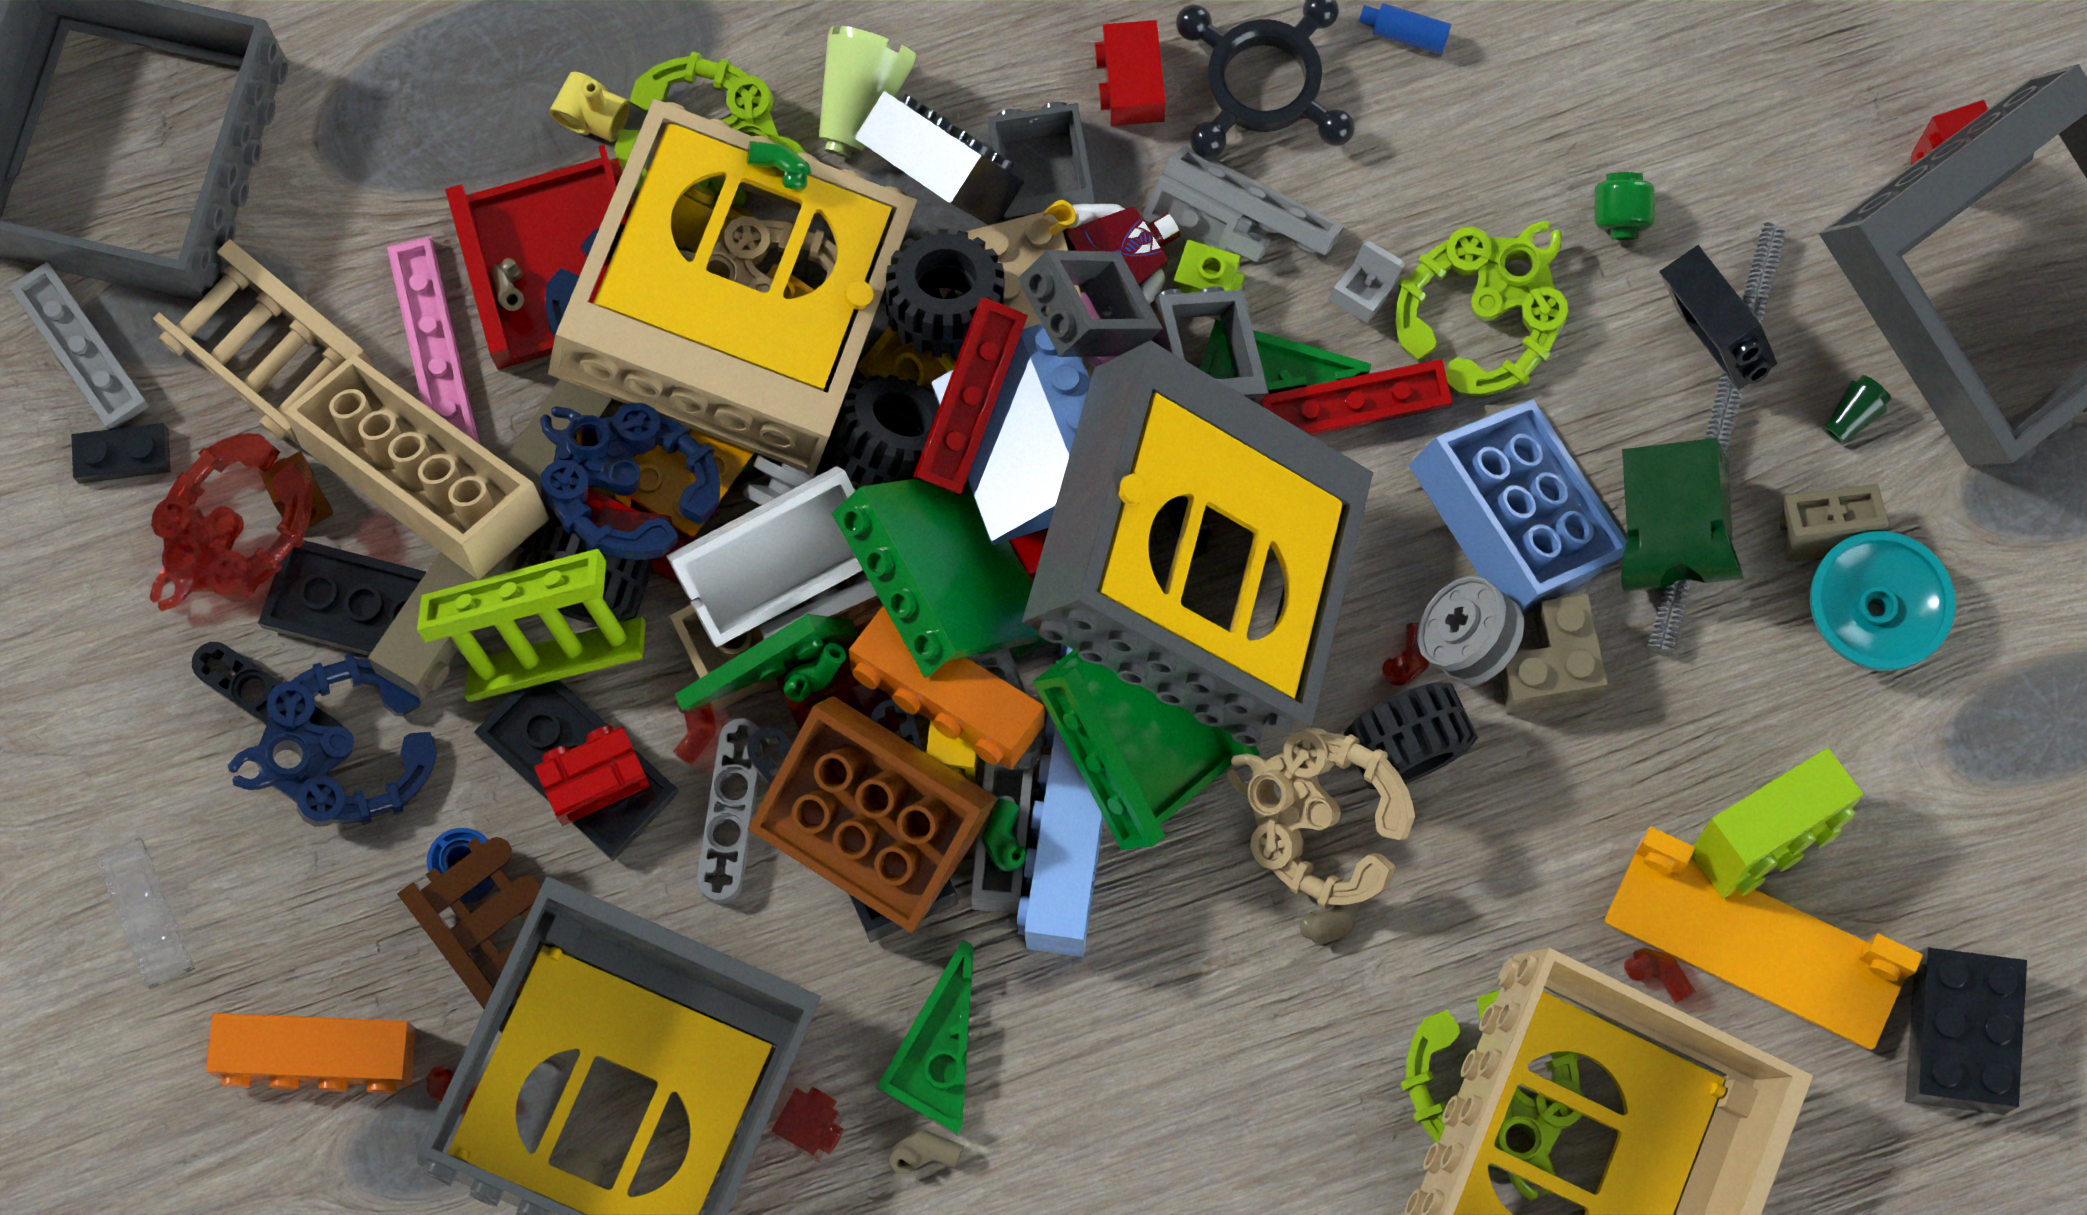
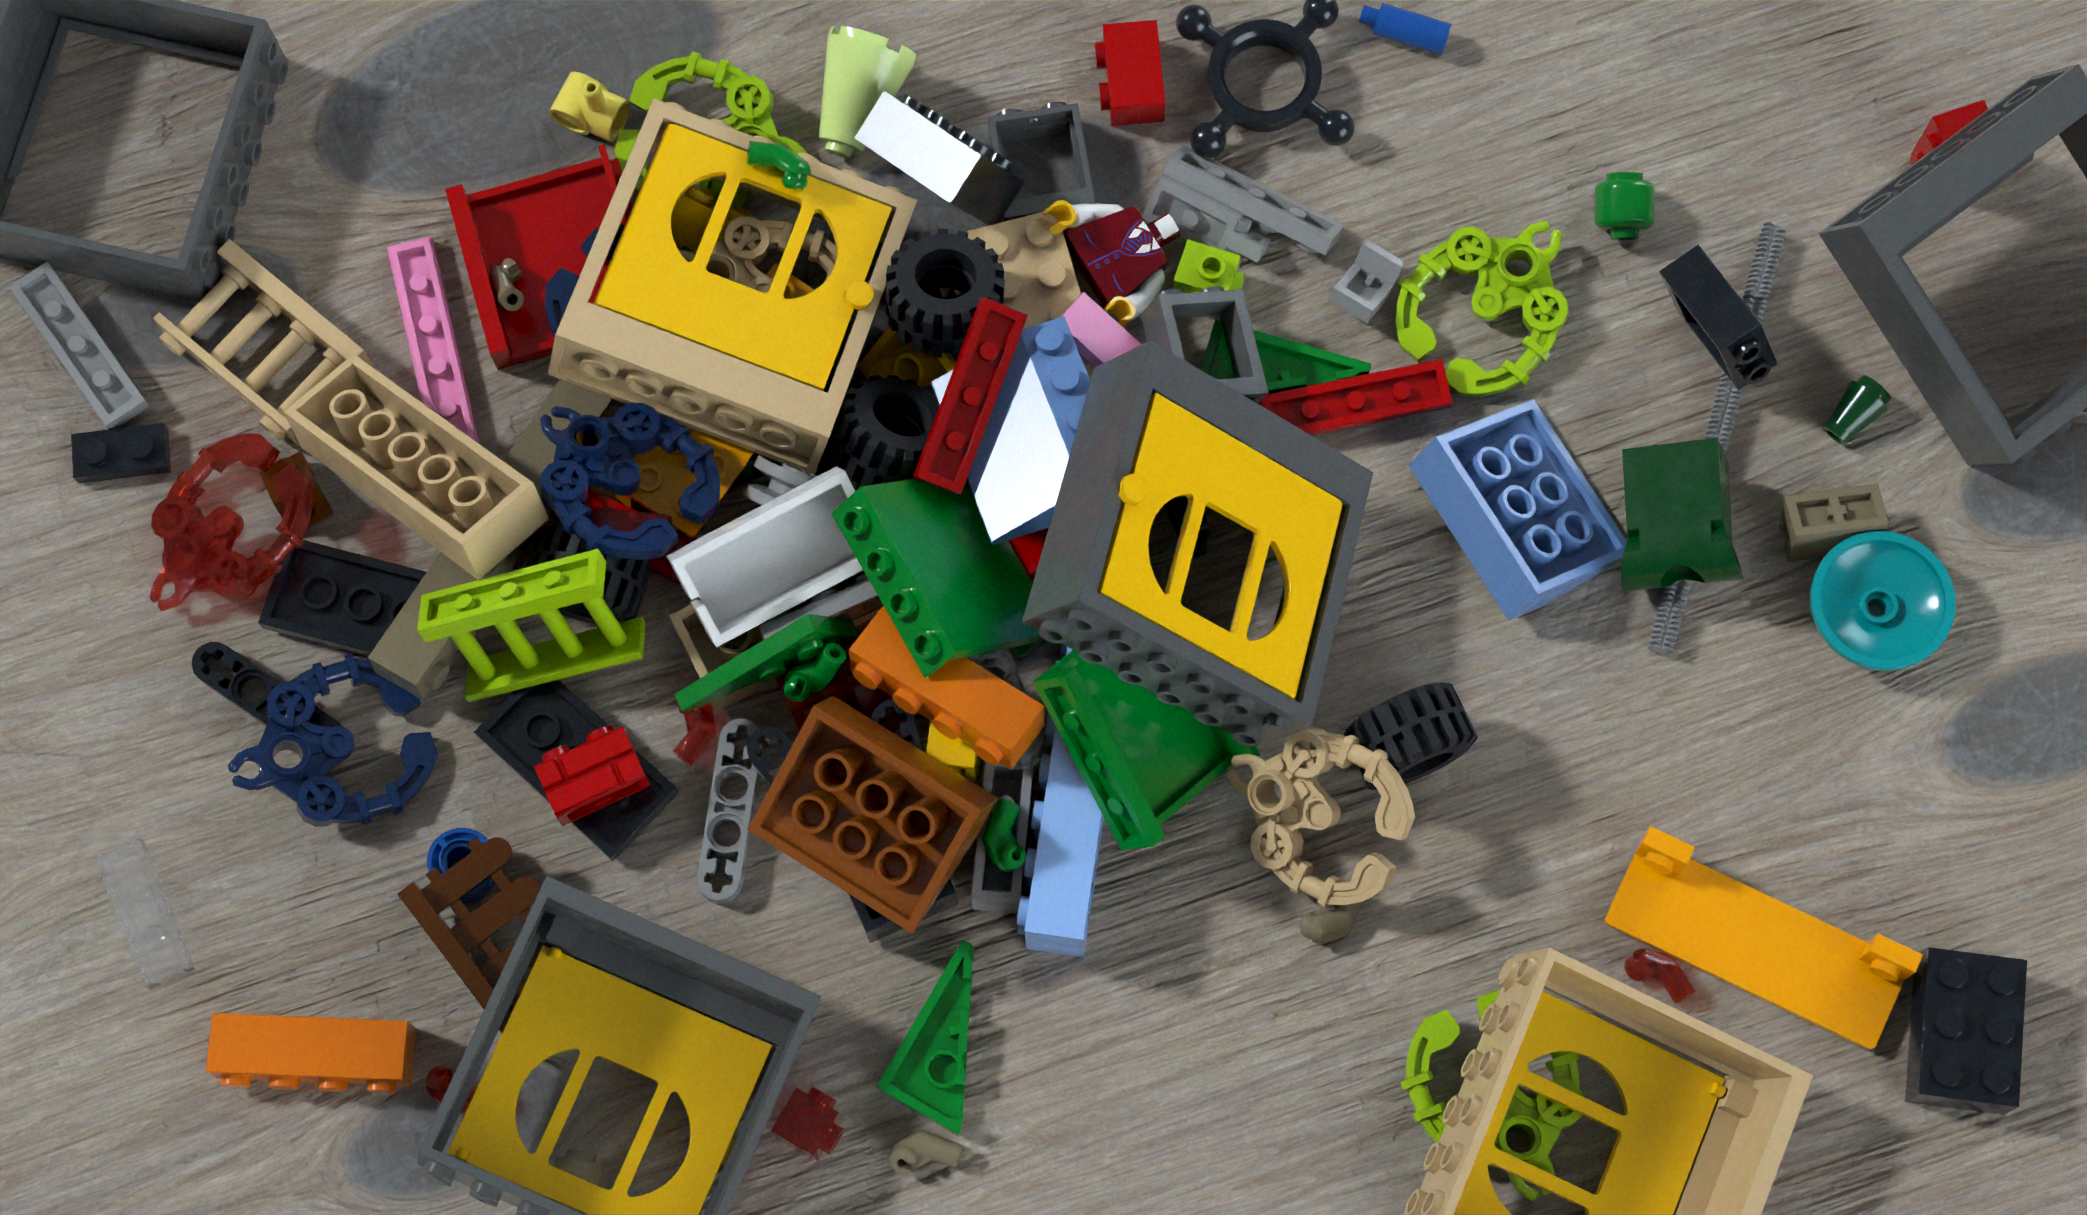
dark grey window [1017,250,1163,357] -> none
clear red arm [1382,622,1430,686] -> none
light grey wheel [1417,576,1524,685] -> none
dark tan brick [1498,594,1608,715] -> none
lime brick [1692,747,1864,899] -> none

